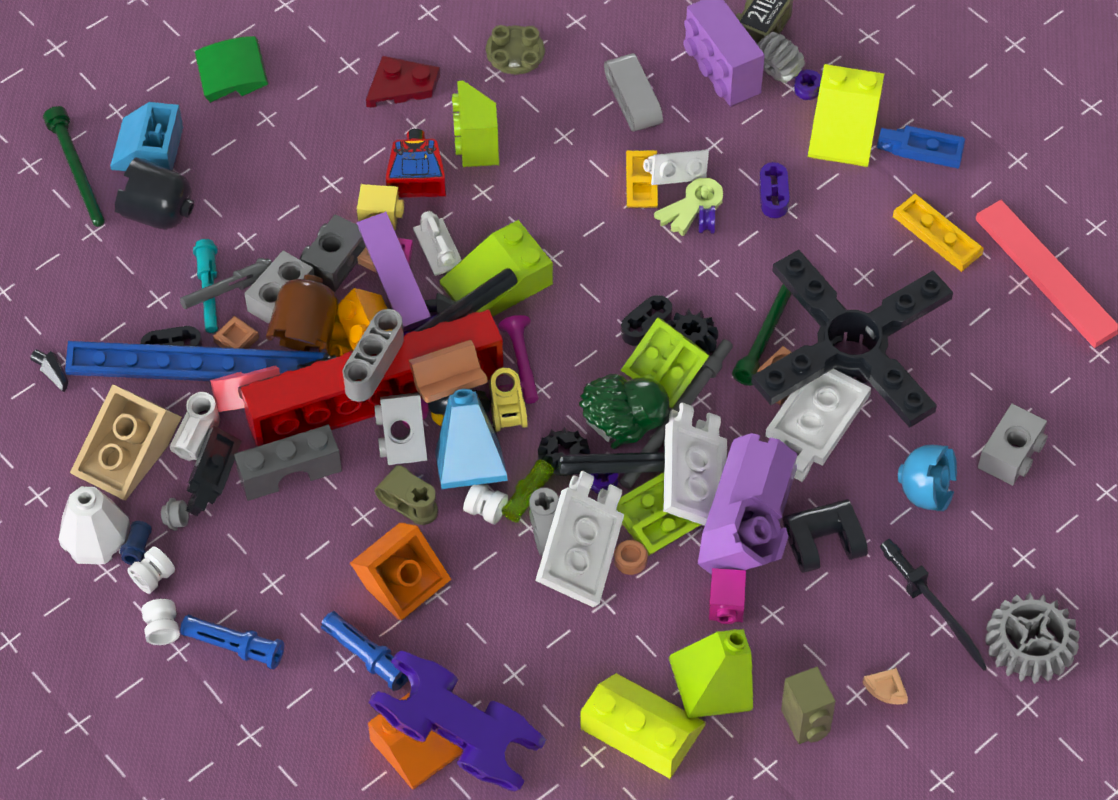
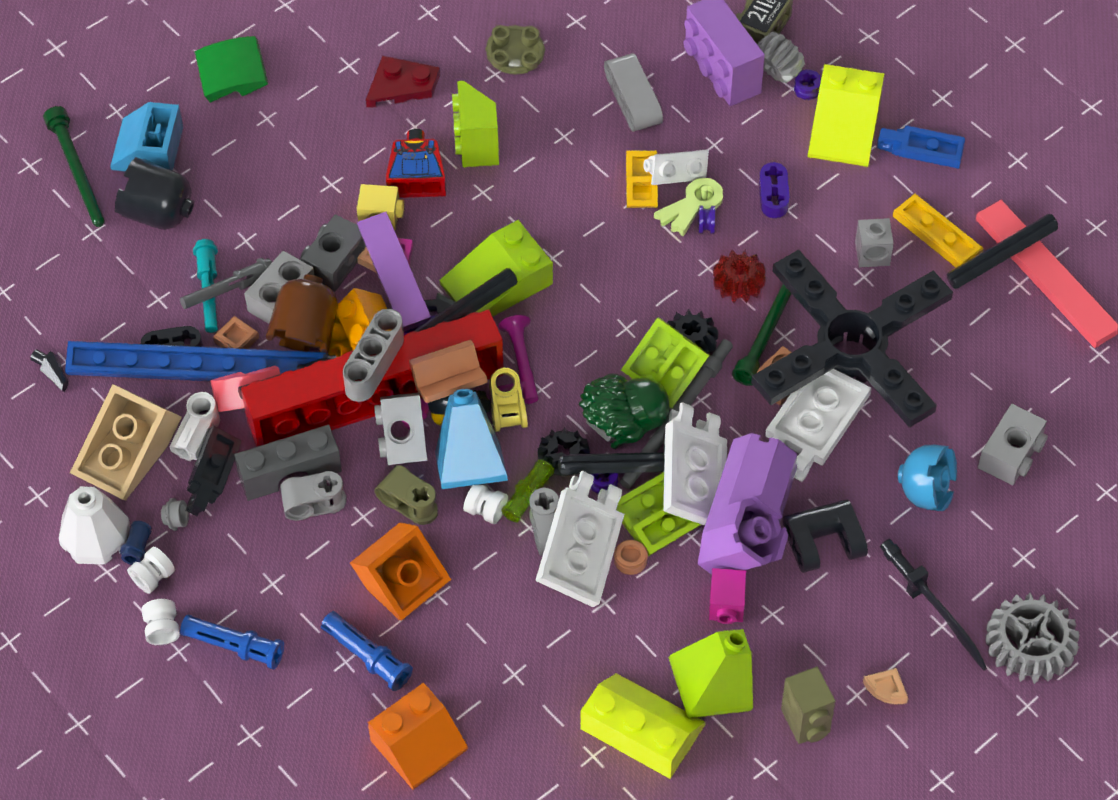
dark purple piece [368,650,546,792] -> none
white hinge [413,211,462,276] -> none
black beam [621,295,672,346] -> none
none -> light grey piece [280,471,347,521]
none -> clear red gear [713,250,766,304]
none -> light grey brick [855,218,893,267]
none -> black axle [947,214,1058,289]

